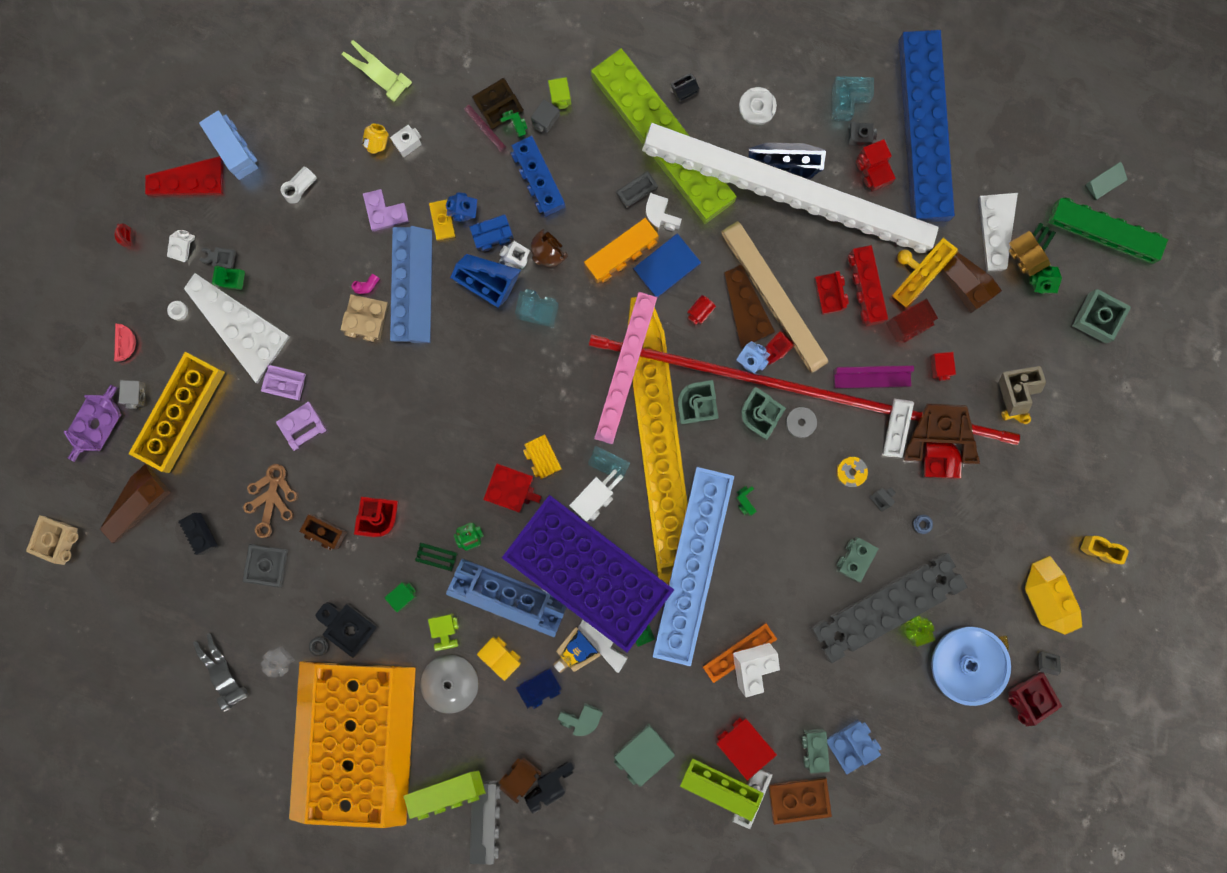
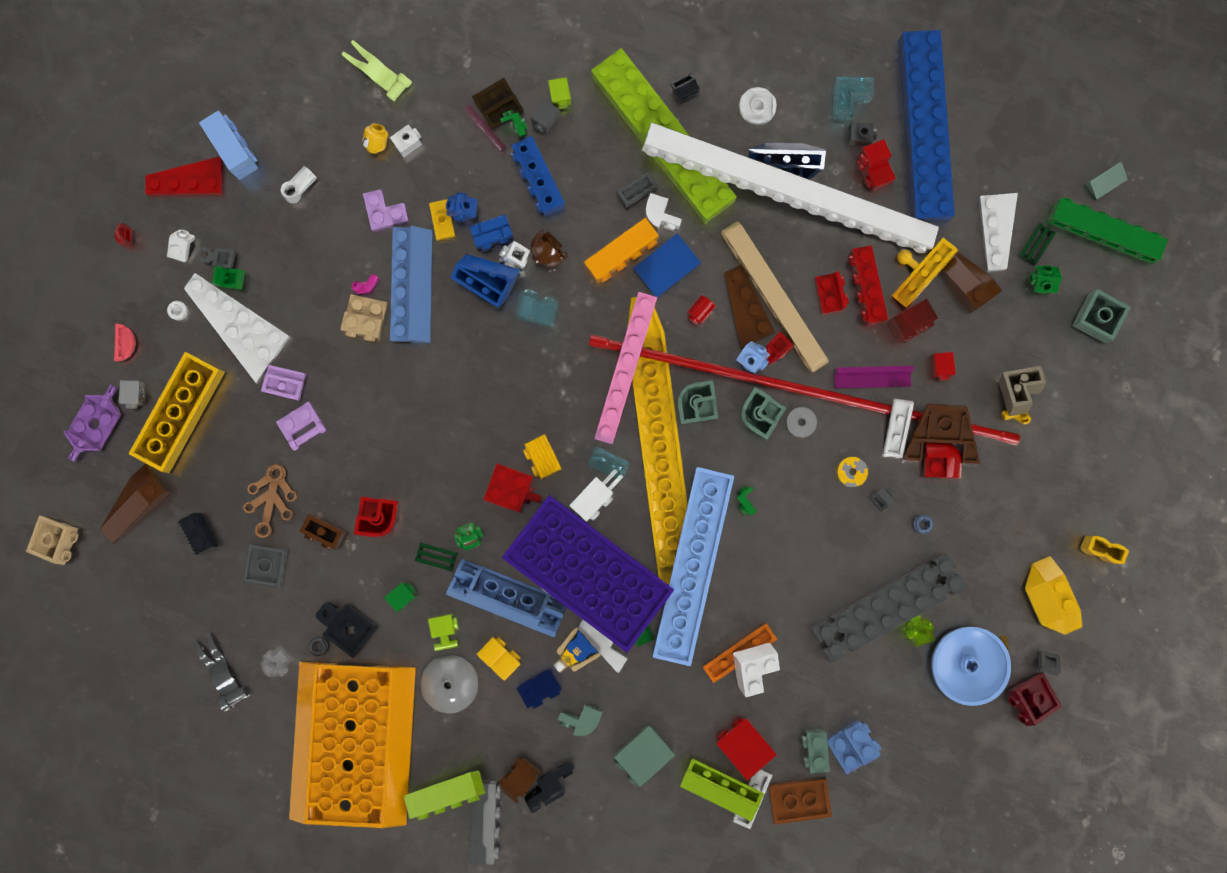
sand green brick [837,537,879,583] -> none
pearl gold brick [1008,231,1051,276] -> none

